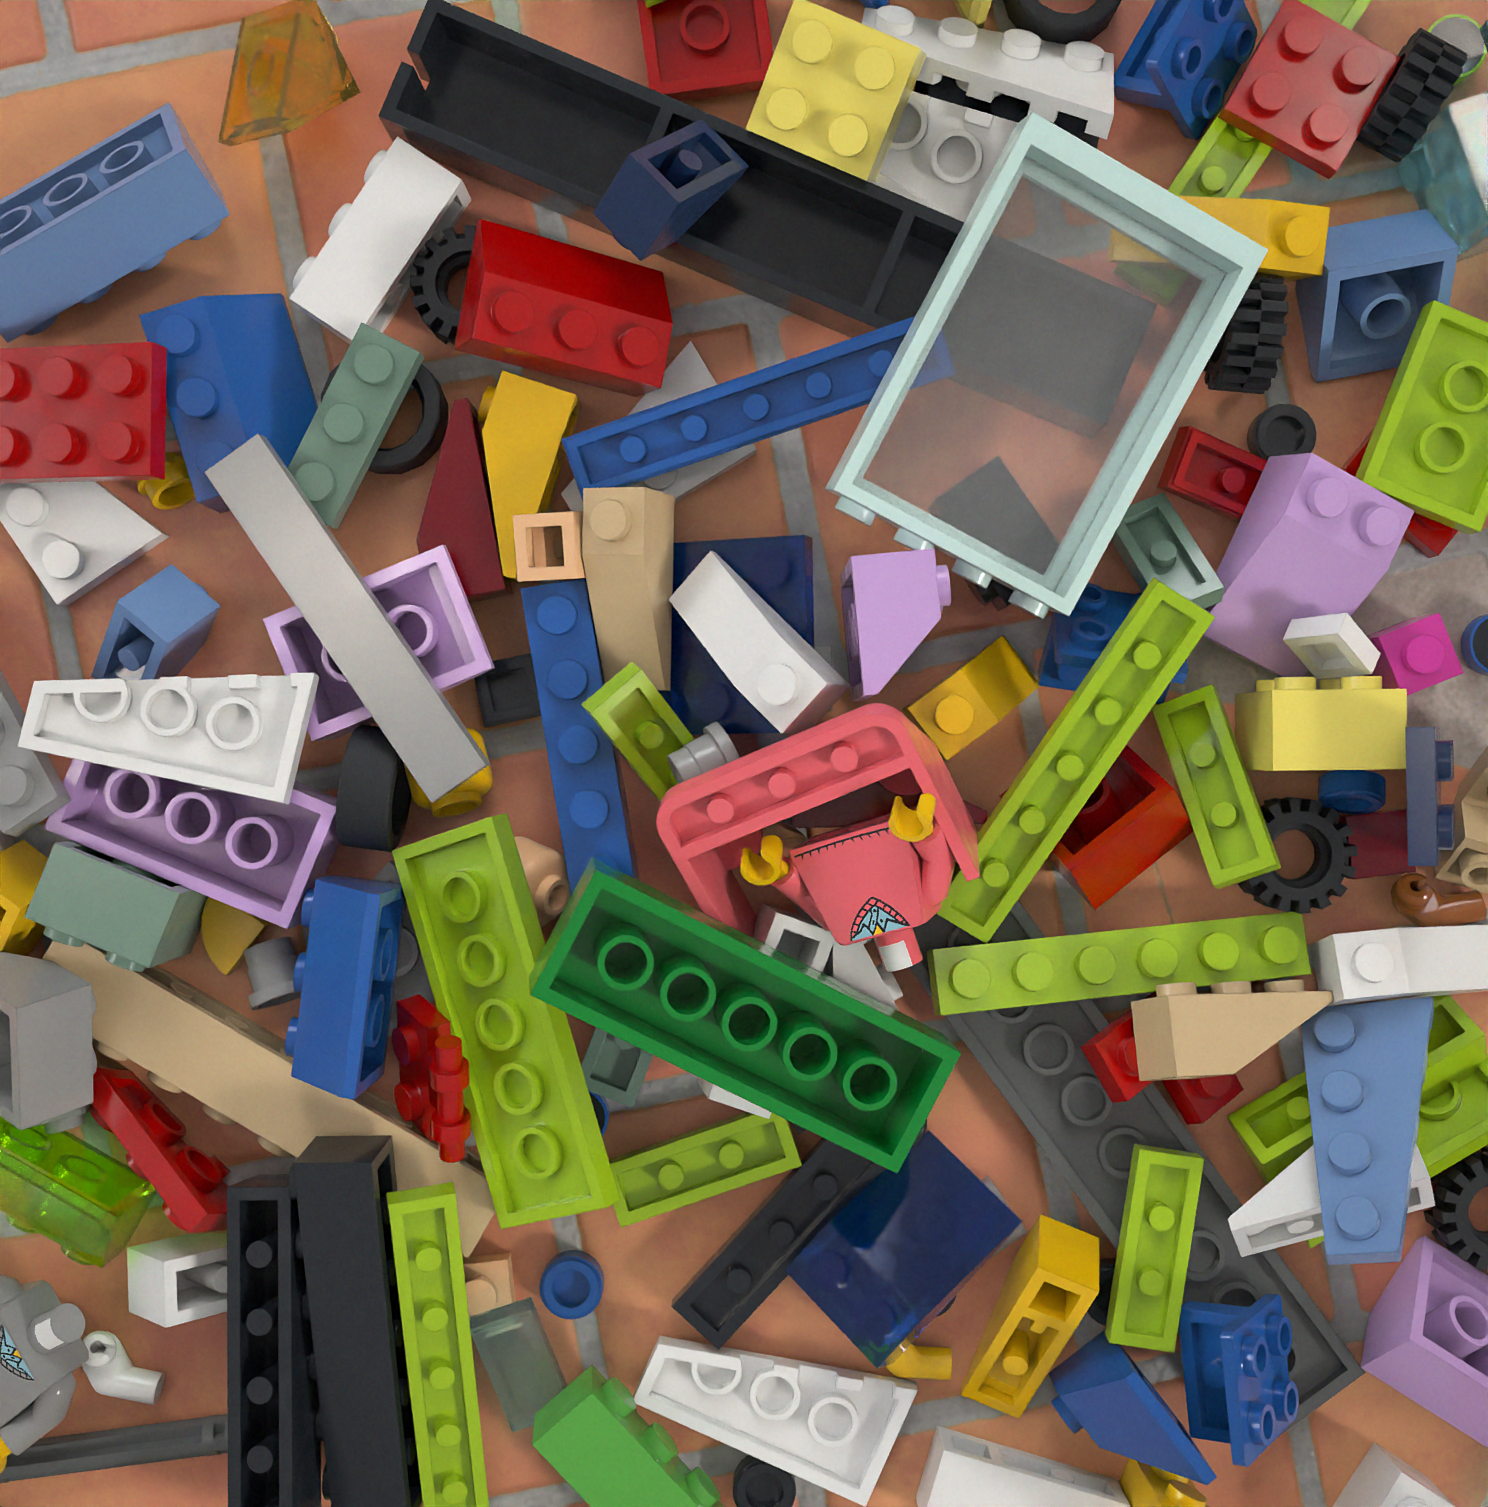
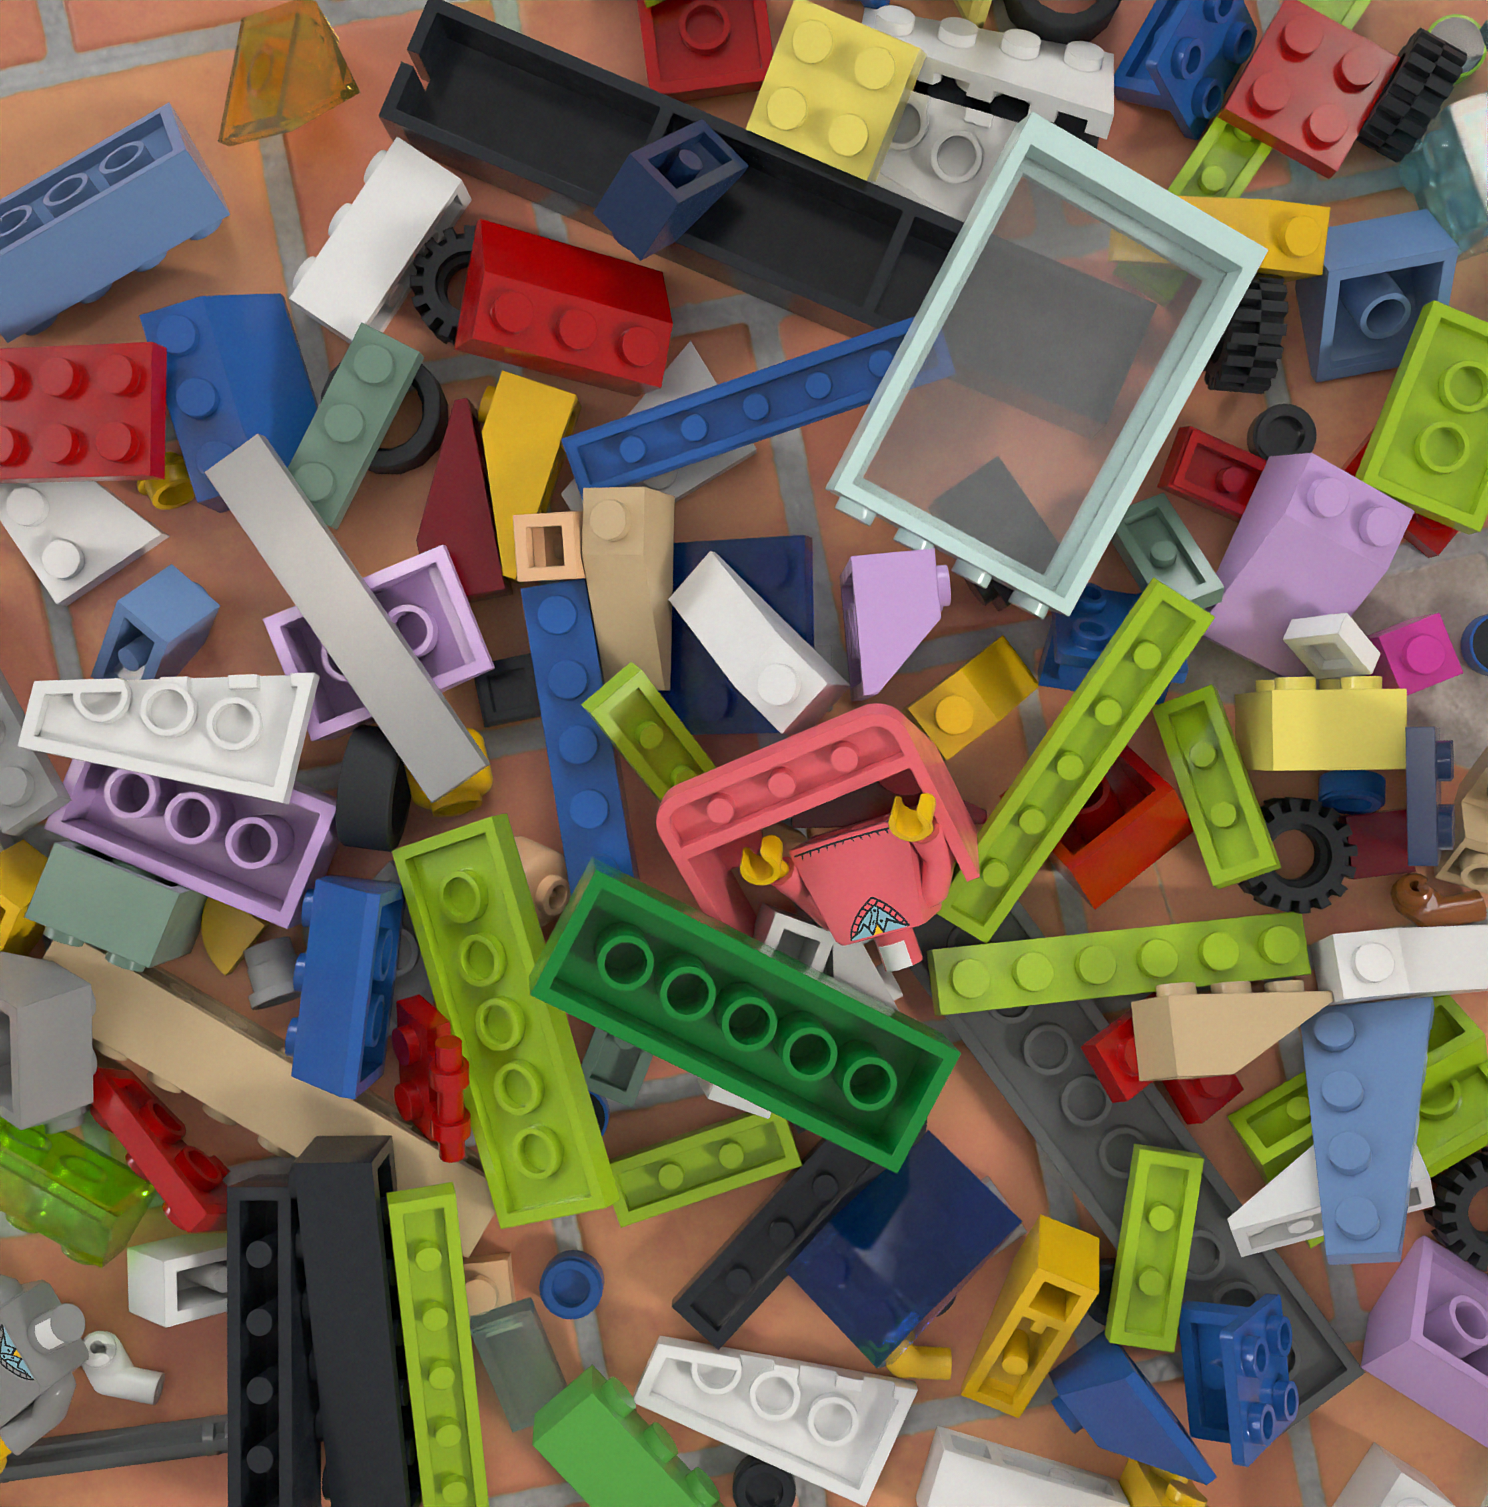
light grey piece [667,721,740,784] -> none

